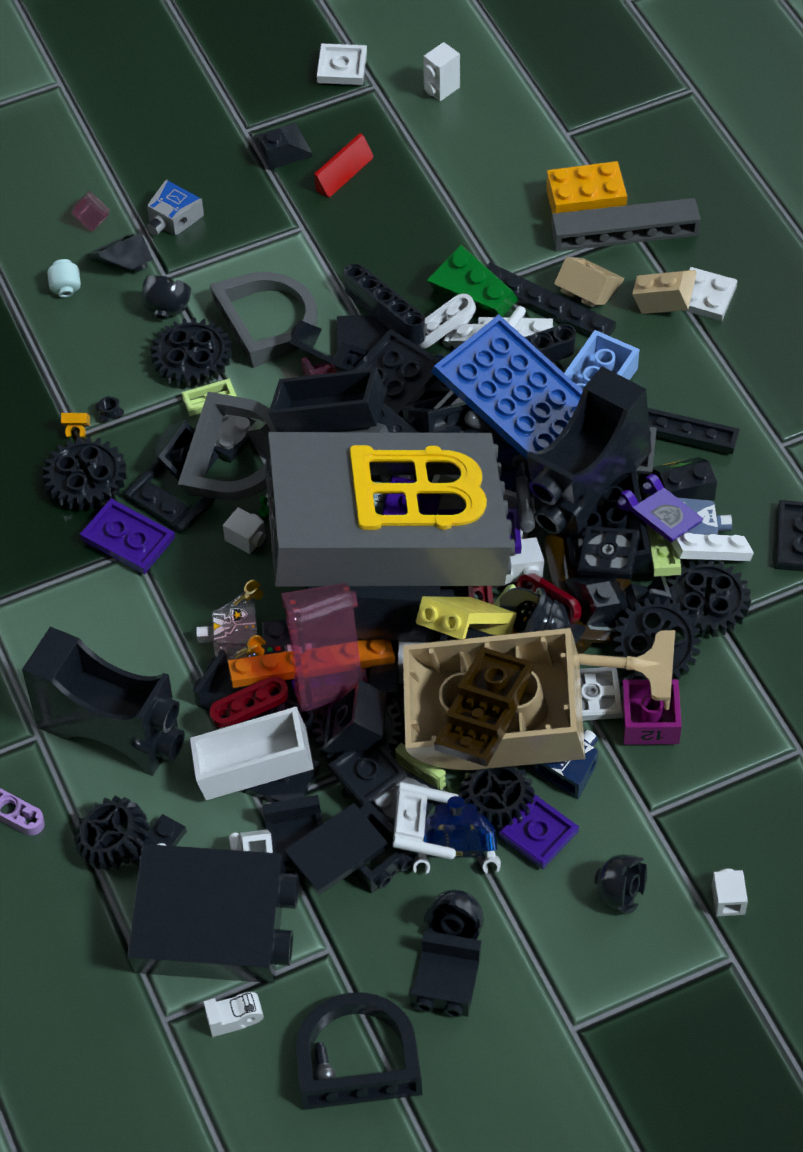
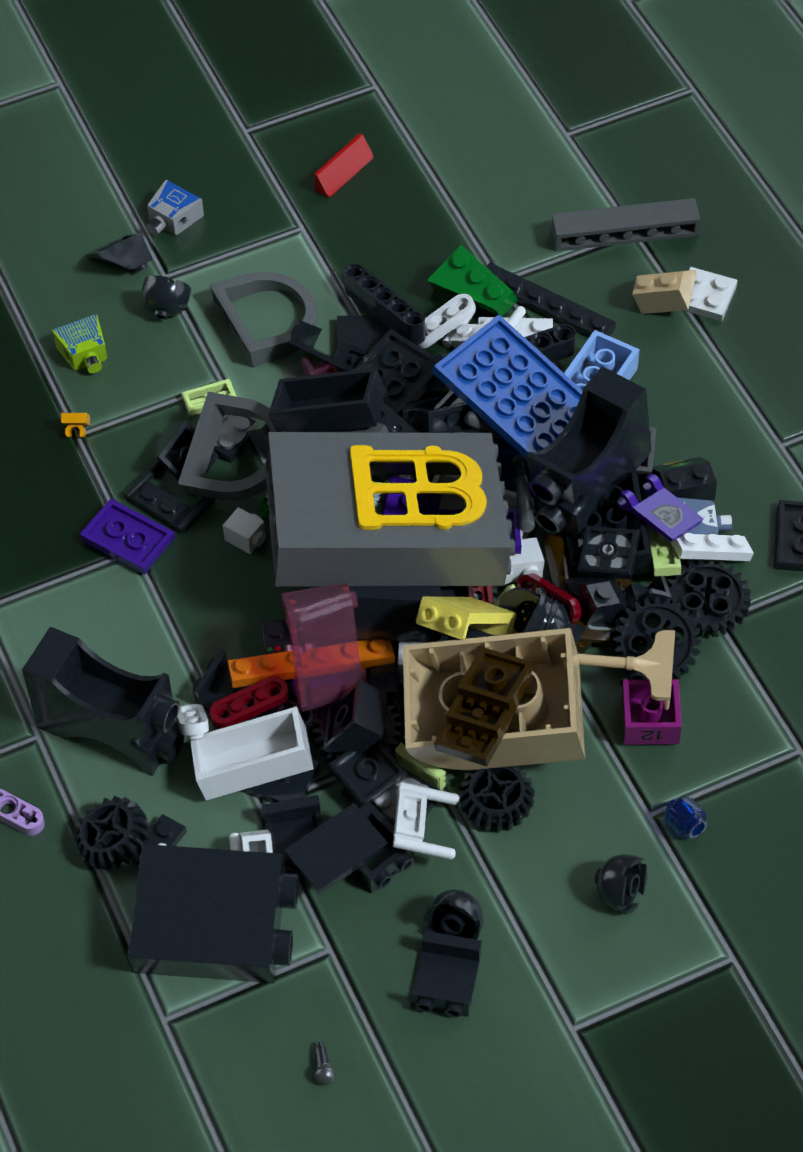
black gear [43,436,127,511] -> none
light aqua head [47,259,81,298] -> none
clear pink panel [71,190,110,231] -> none
black plate [95,396,124,422] -> none
black gear [150,317,232,388] -> none
clear torso [197,580,266,660] -> none
white leg [204,992,264,1037] -> none
black slope [252,122,313,170] -> none
black window [296,992,423,1110] -> none
white plate [317,44,367,85] -> none
clear blue torso [412,796,501,874] -> none
white brick [424,42,460,101] -> none
dark purple plate [499,795,579,869] -> none
dark blue torso [534,730,598,799] -> none
light orange brick [546,161,627,214] -> none
tan slope [554,257,624,307] -> none
white piece [580,667,623,721] -> none
black plate [648,408,740,454] -> none
white brick [712,869,748,916] -> none
none -> lime torso [52,314,107,373]
none -> white plate [177,704,209,739]
none -> clear blue head [665,796,707,839]

